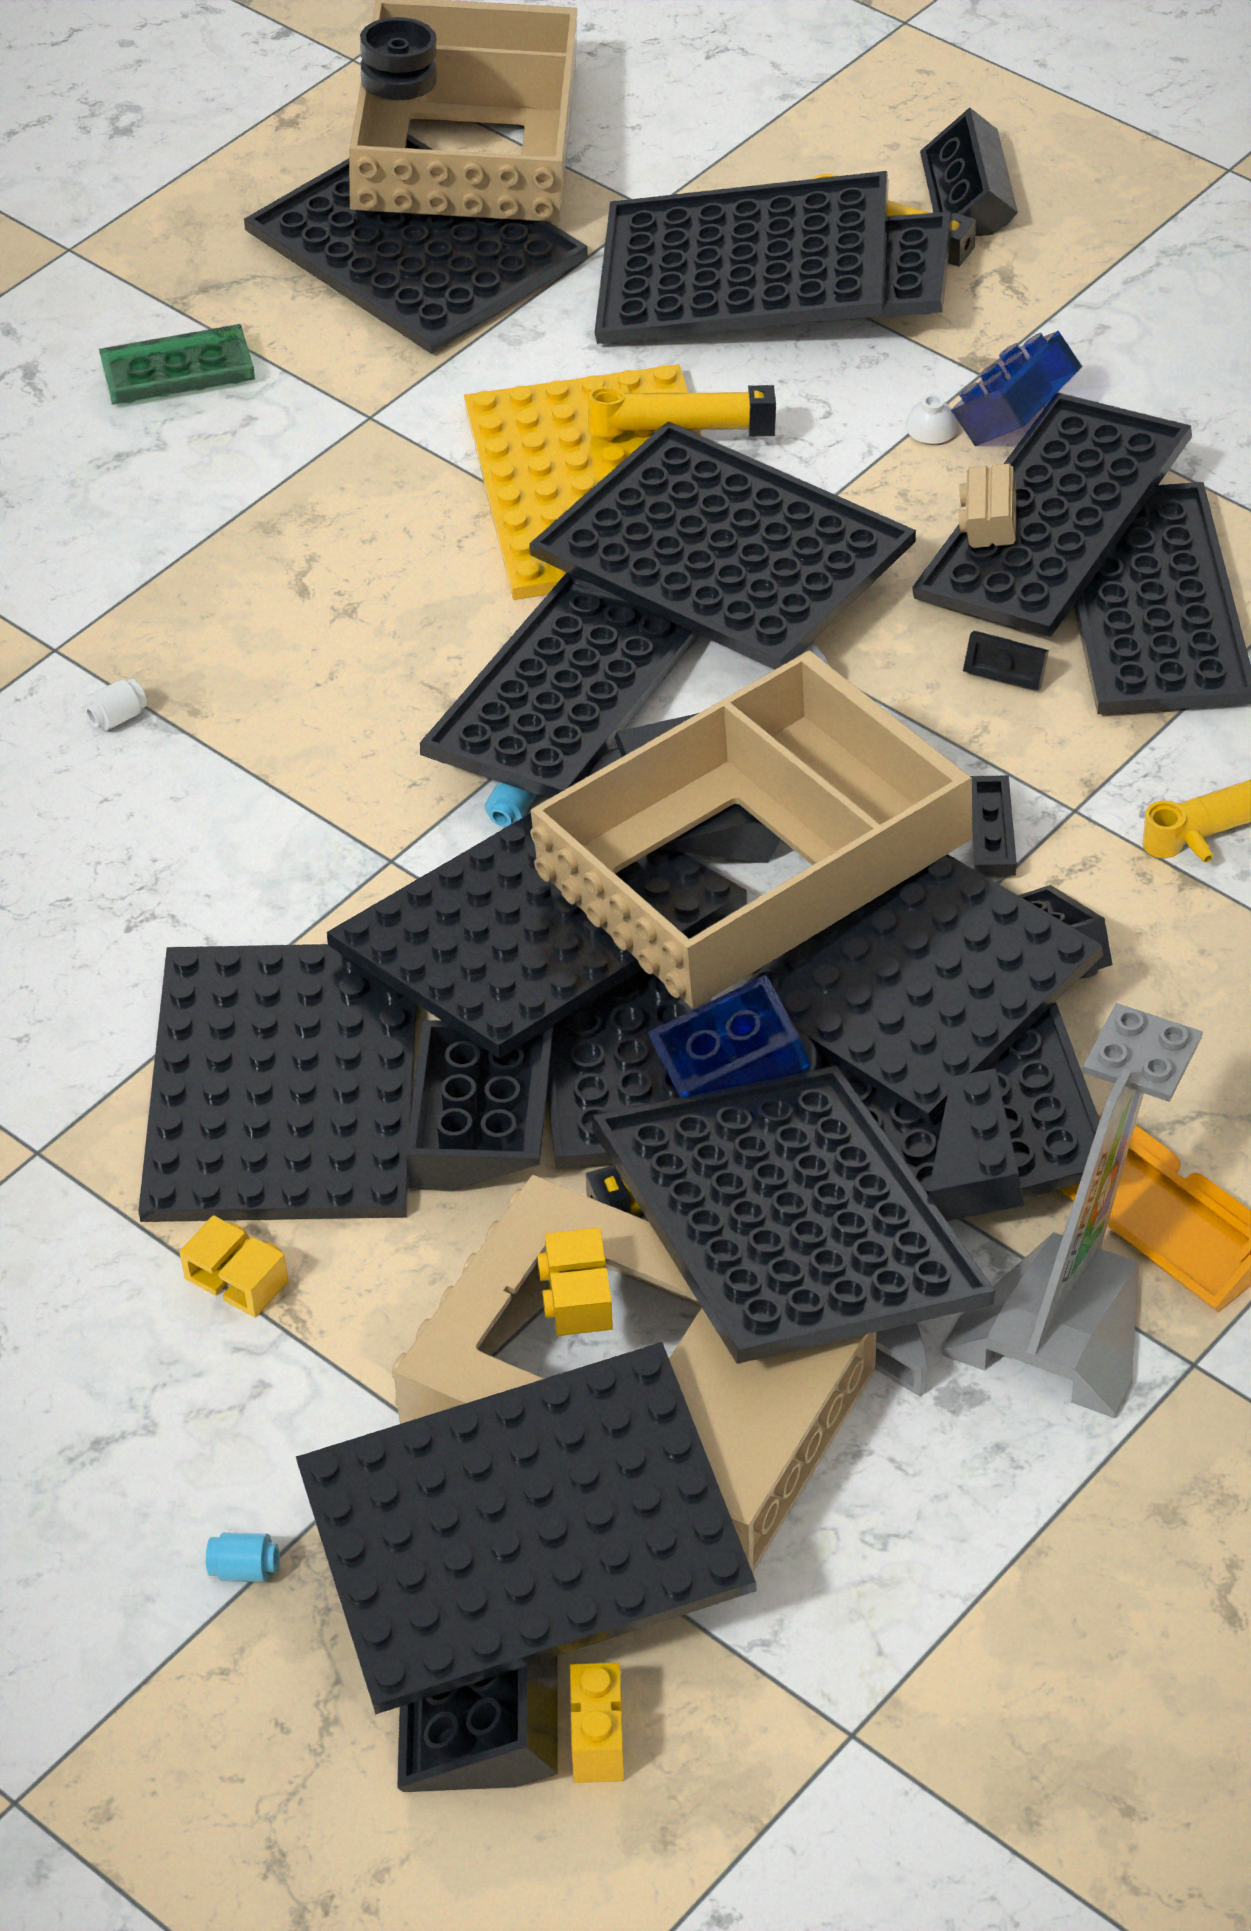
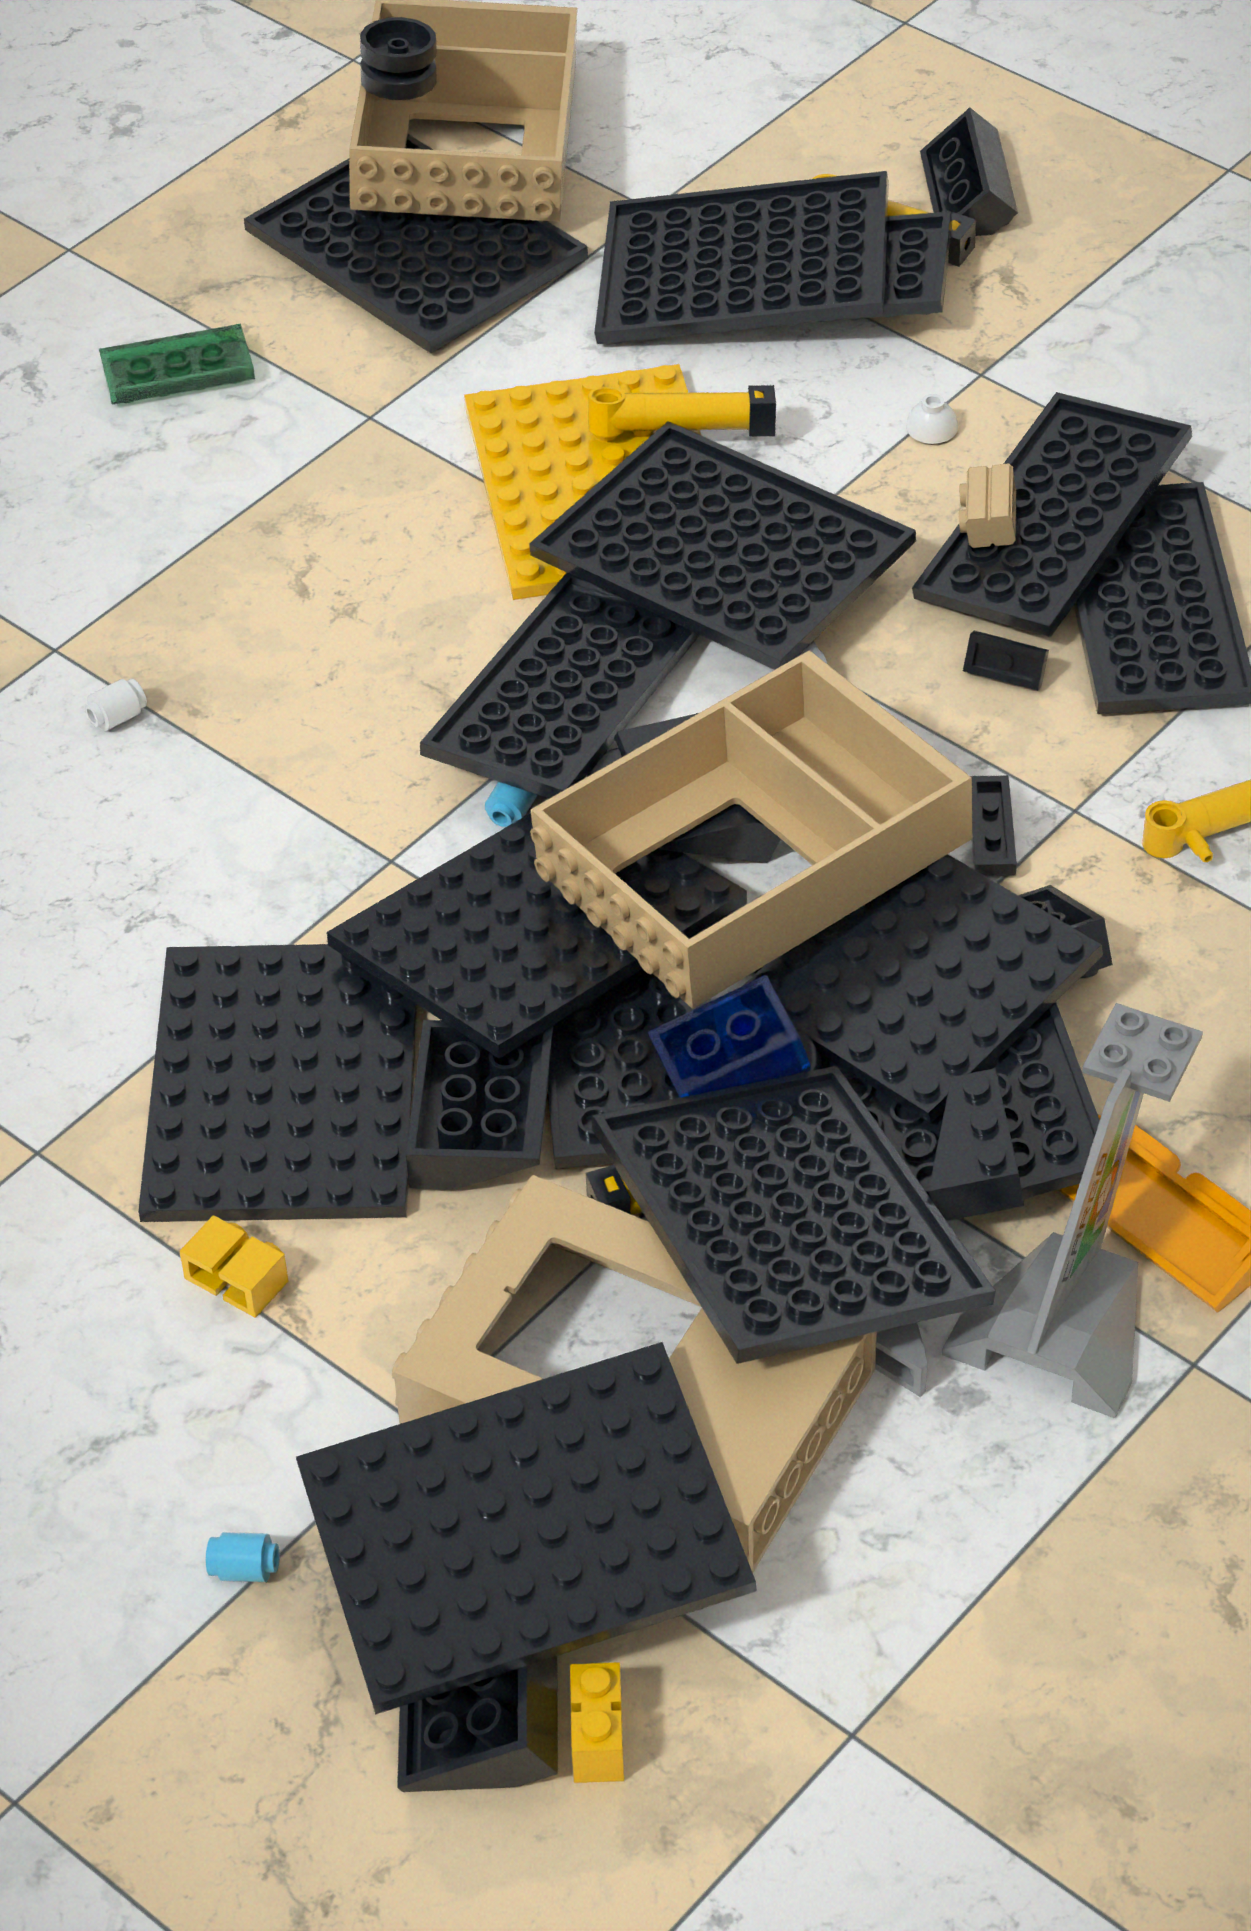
yellow piece [537,1227,613,1336] -> none
clear blue brick [951,330,1083,446] -> none

